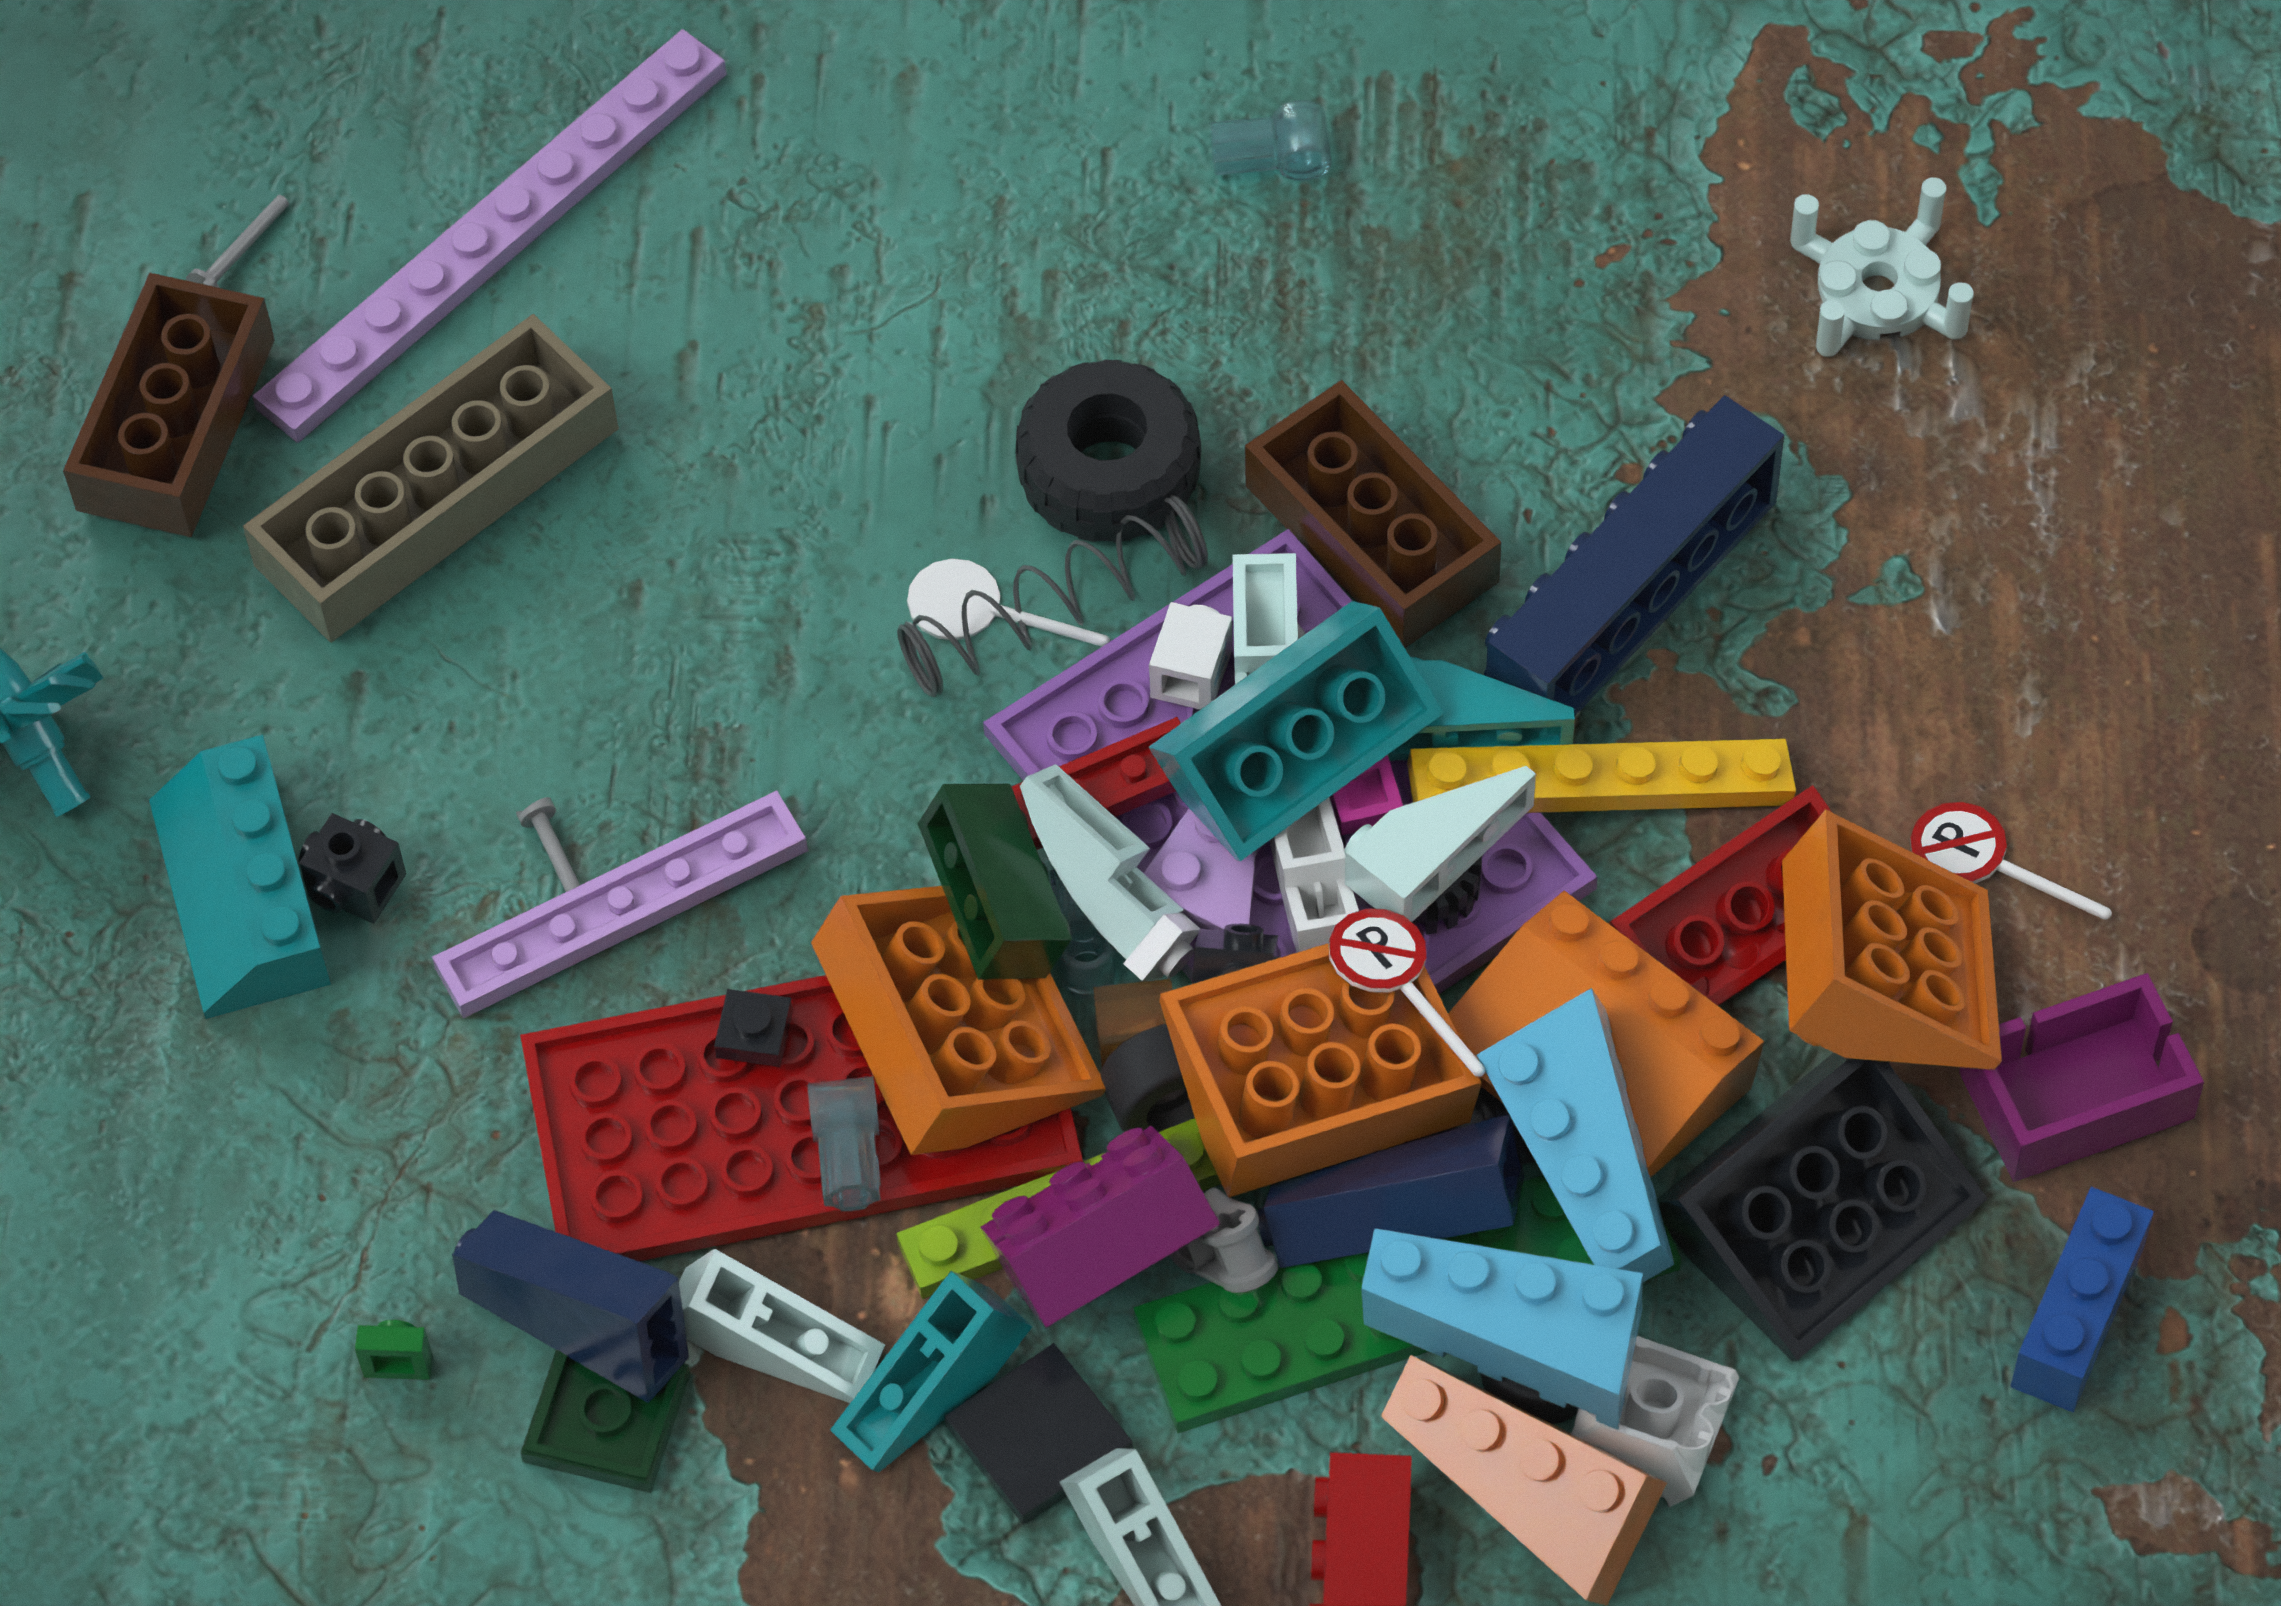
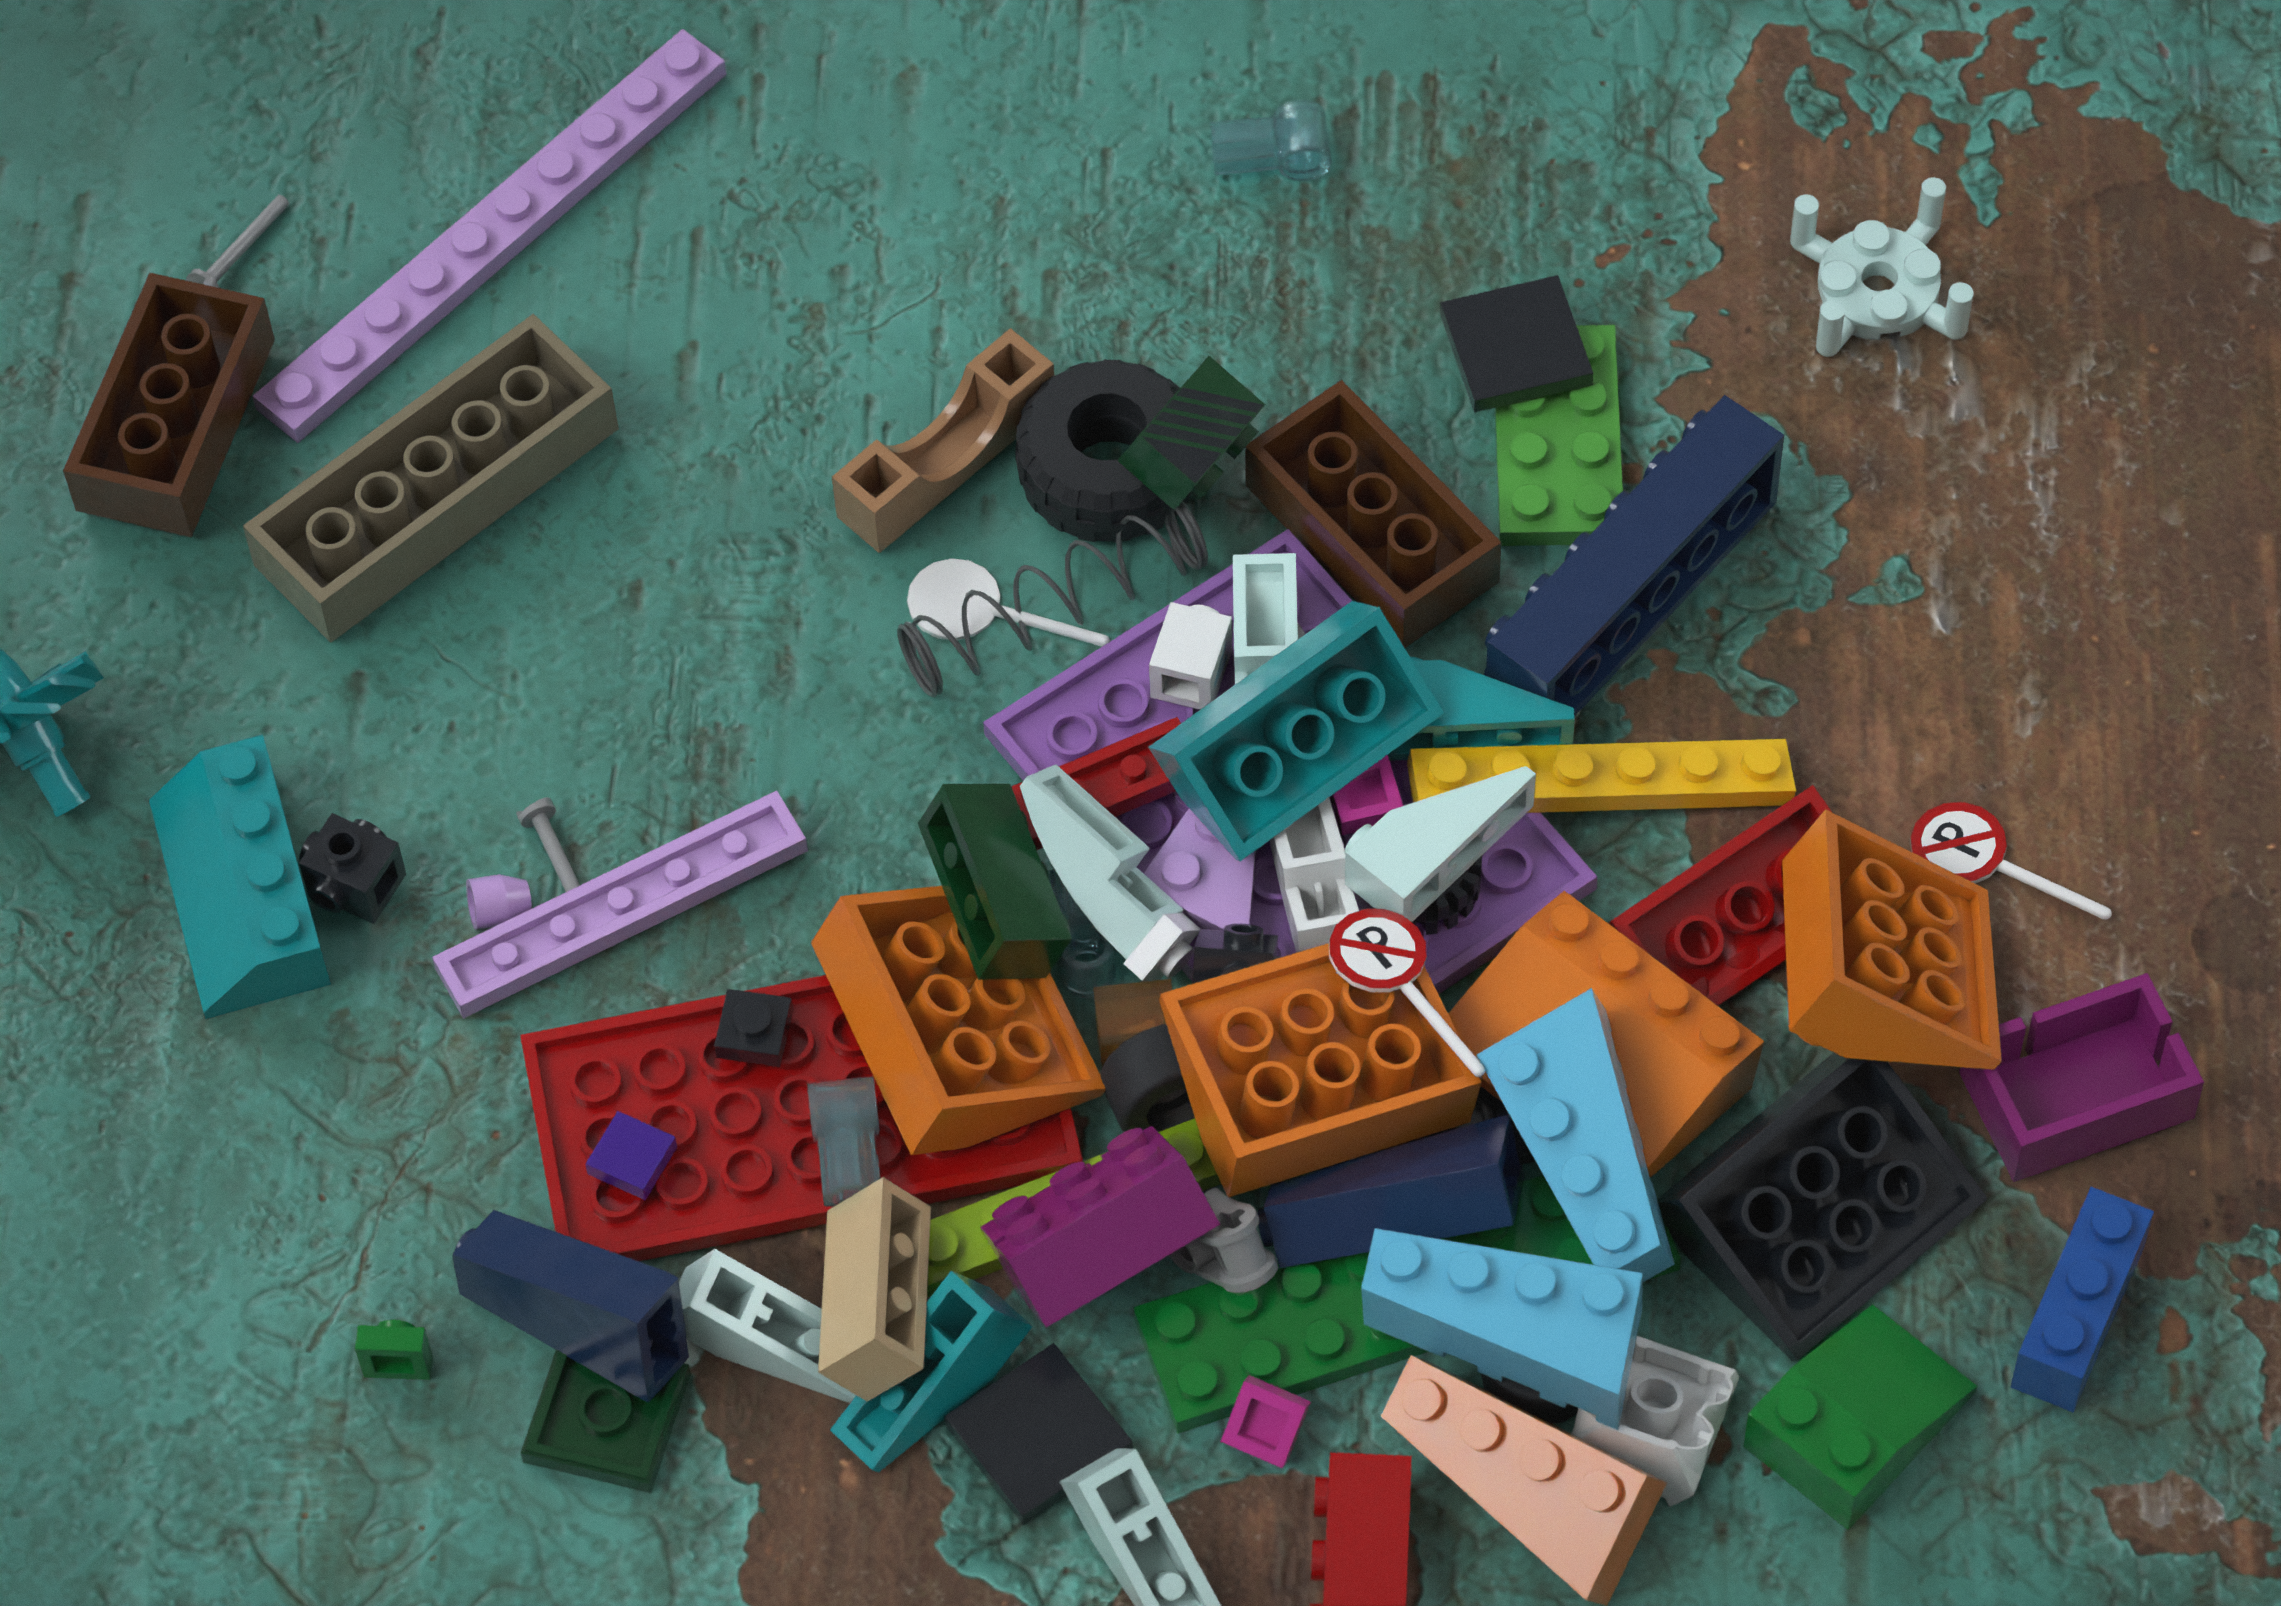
none -> lavender hose [466,874,532,930]
none -> dark purple tile [585,1111,677,1200]
none -> tan brick [818,1177,931,1401]
none -> medium nougat arch [832,328,1054,553]
none -> dark green brick [1118,356,1265,510]
none -> dark pink plate [1220,1375,1311,1468]
none -> black tile [1440,275,1593,413]
none -> bright green plate [1495,325,1623,546]
none -> green slope [1743,1304,1978,1530]

